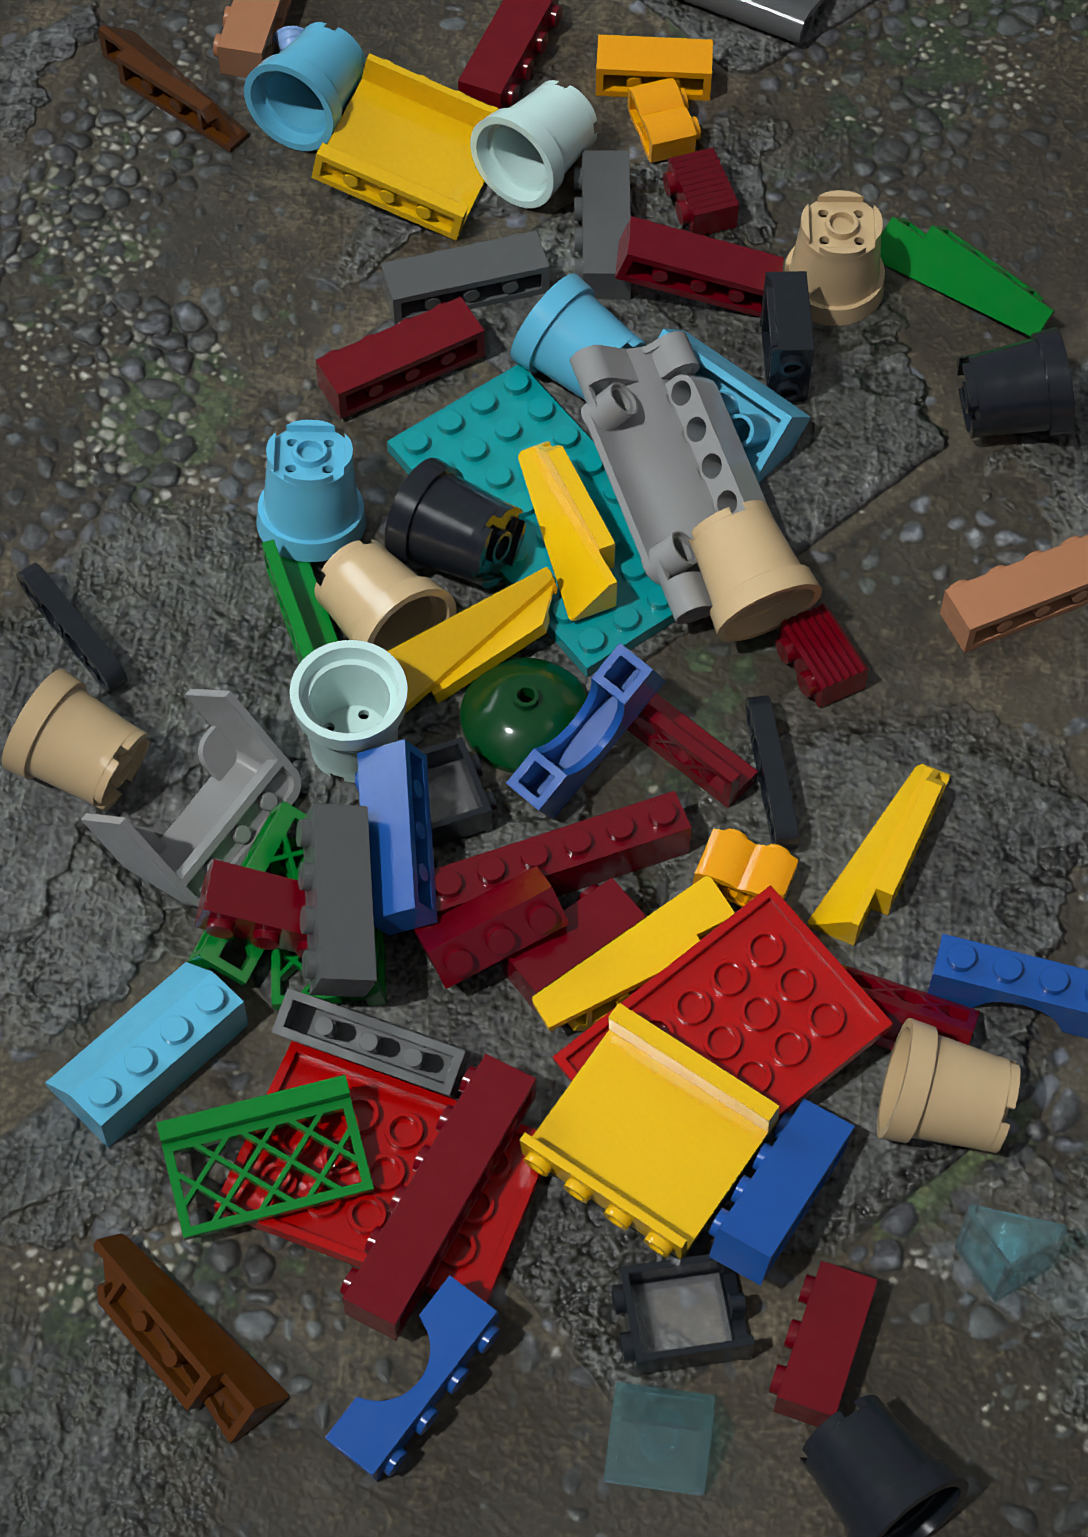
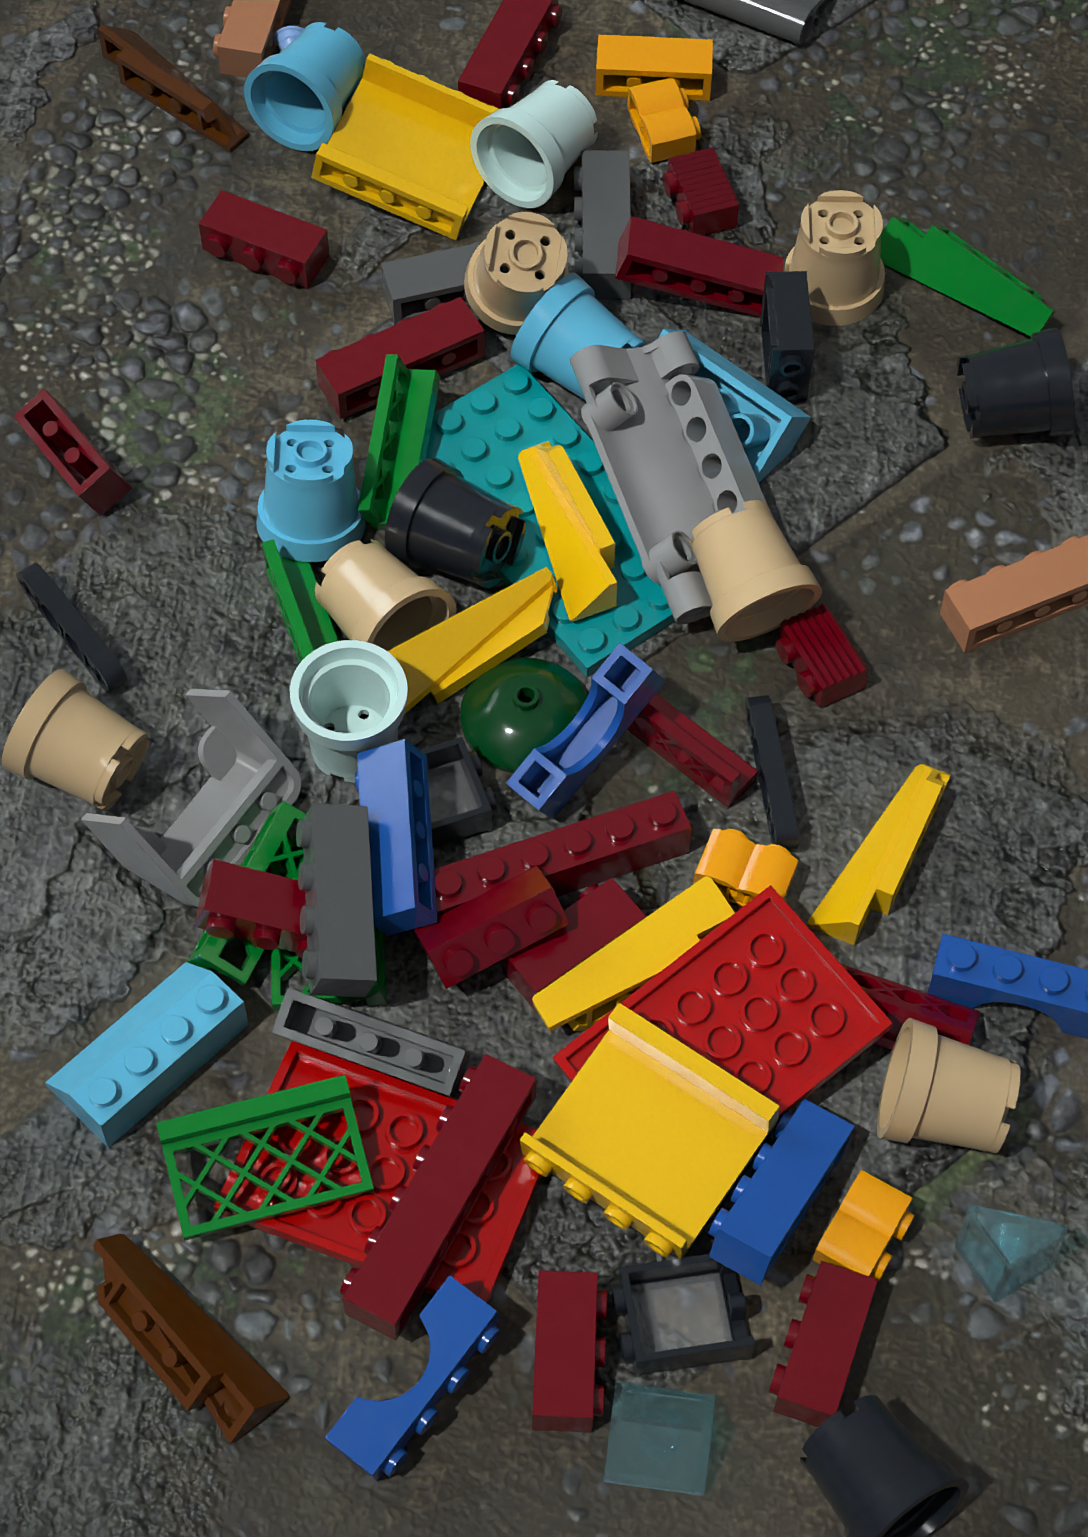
none -> dark red brick [13,389,132,516]
none -> dark red brick [199,190,330,289]
none -> green fence [357,354,440,530]
none -> tan piece [464,212,569,335]
none -> dark red brick [532,1270,607,1433]
none -> light orange brick [813,1170,915,1281]

